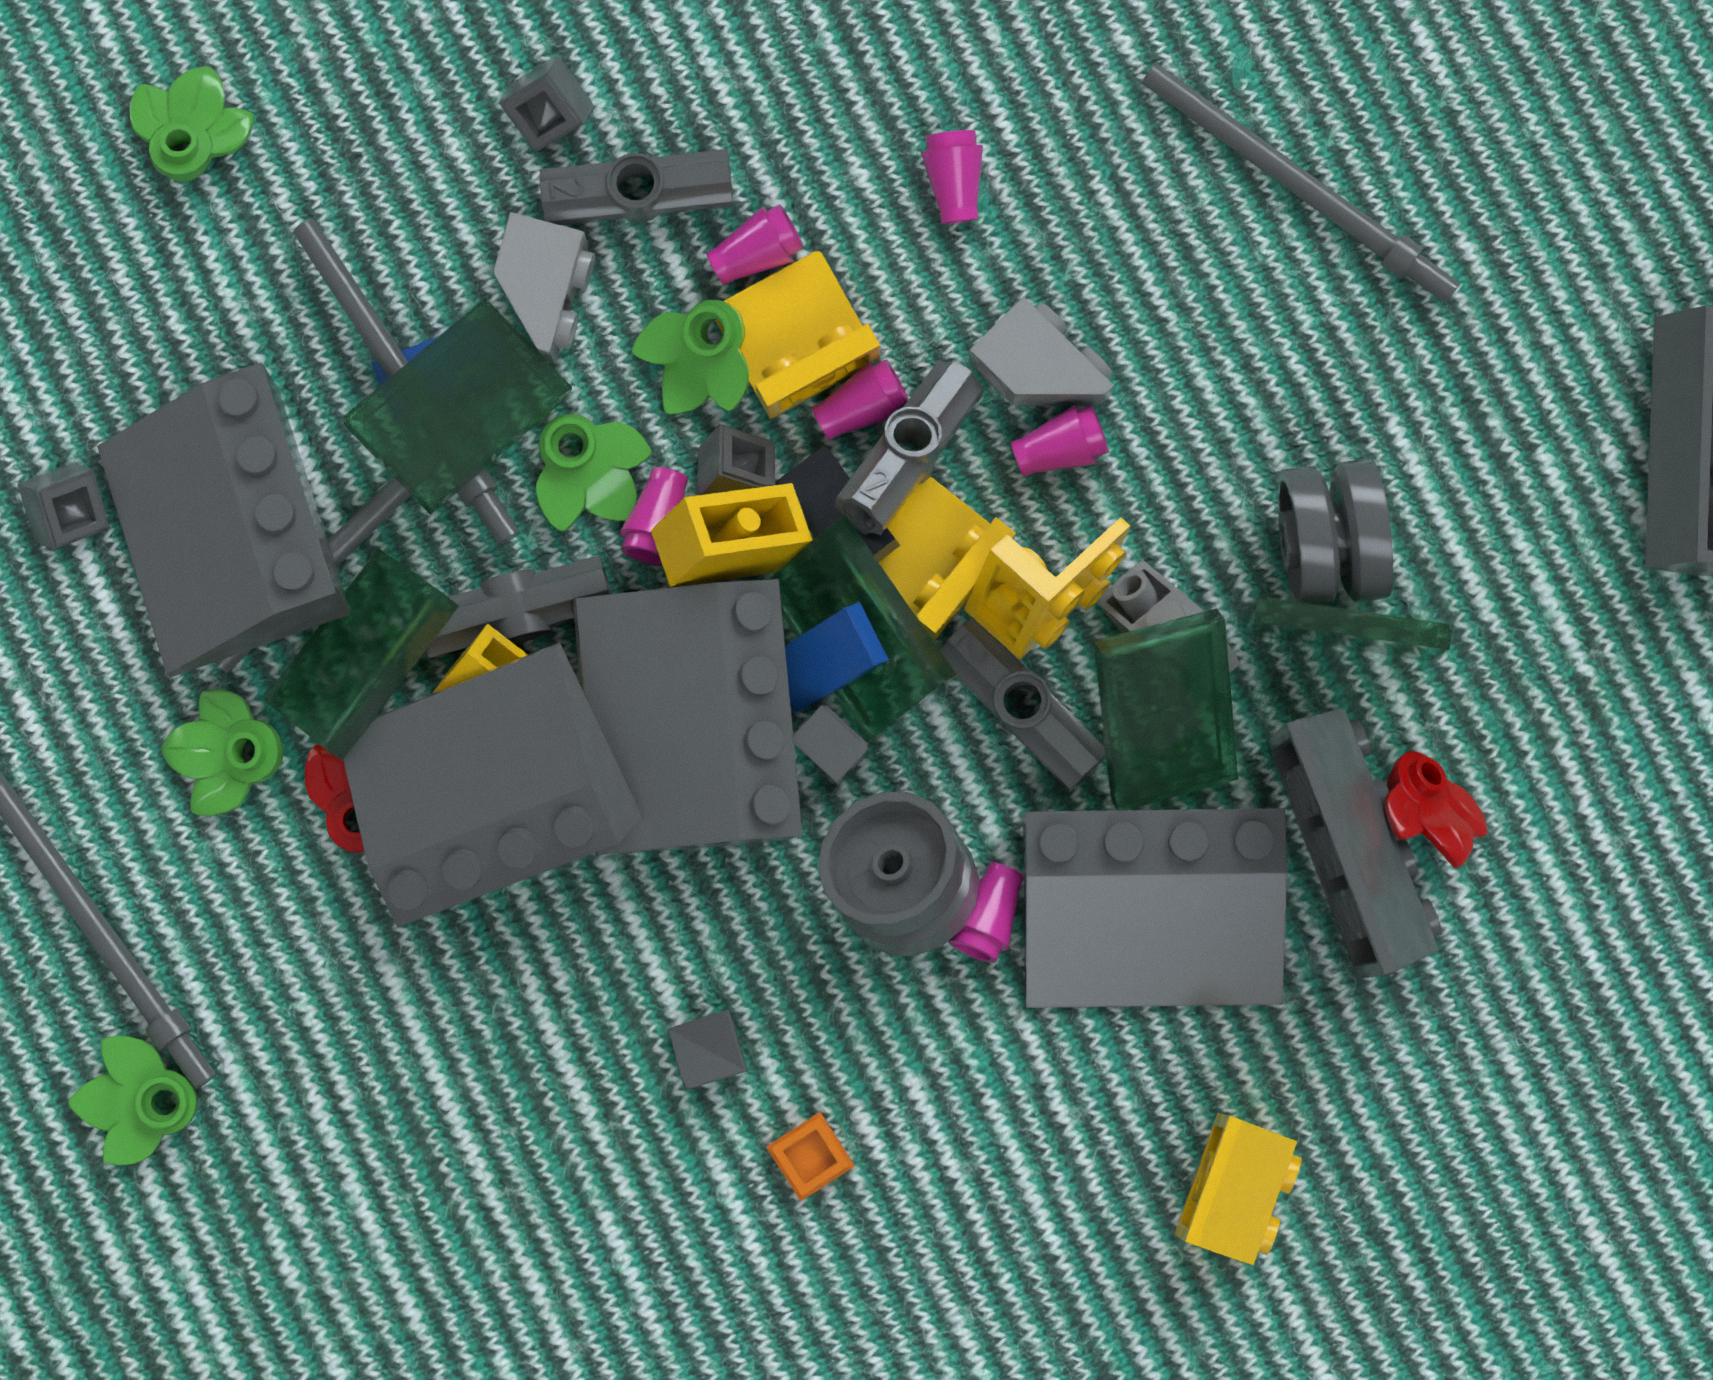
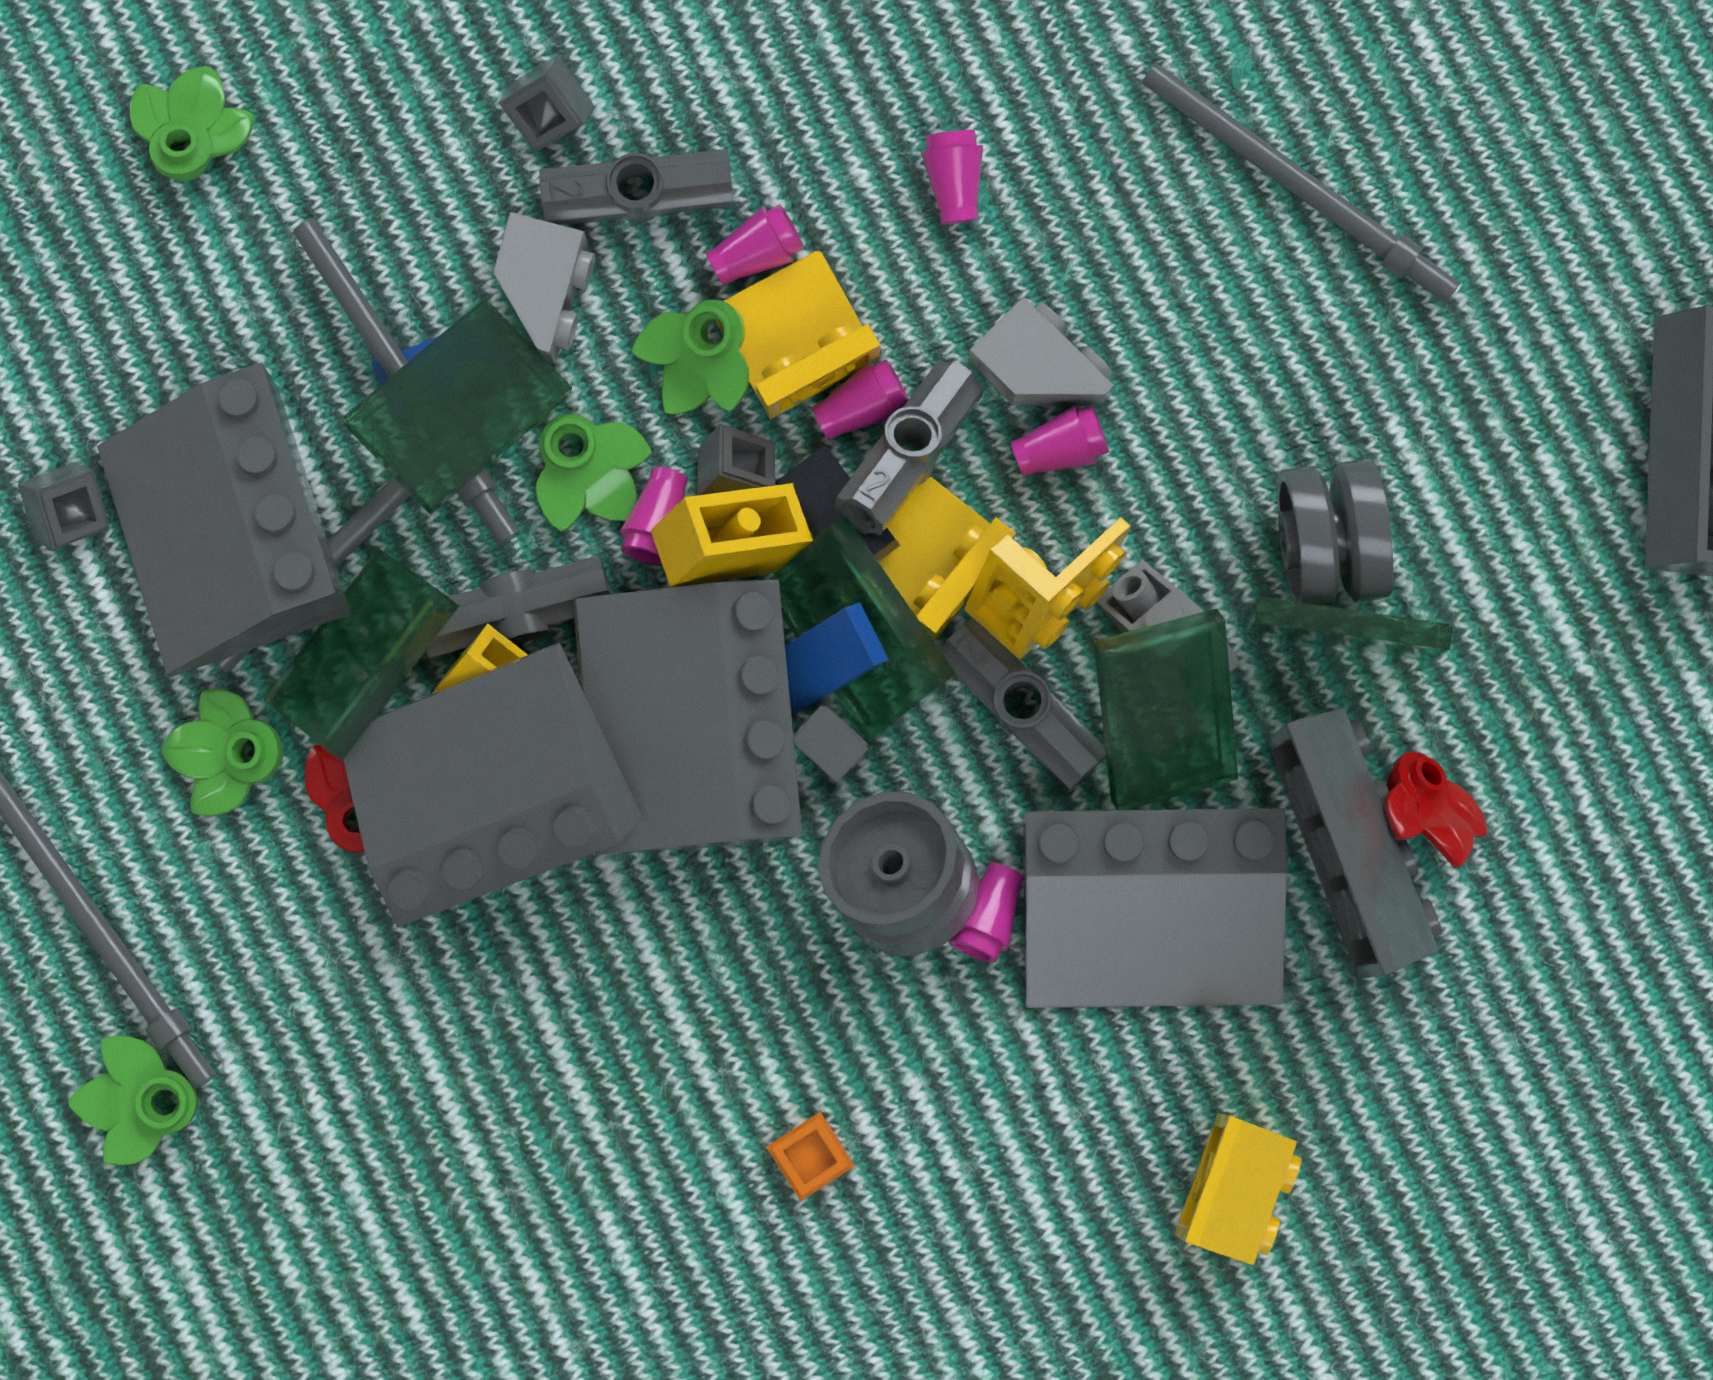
dark grey slope [668,1009,748,1090] -> none

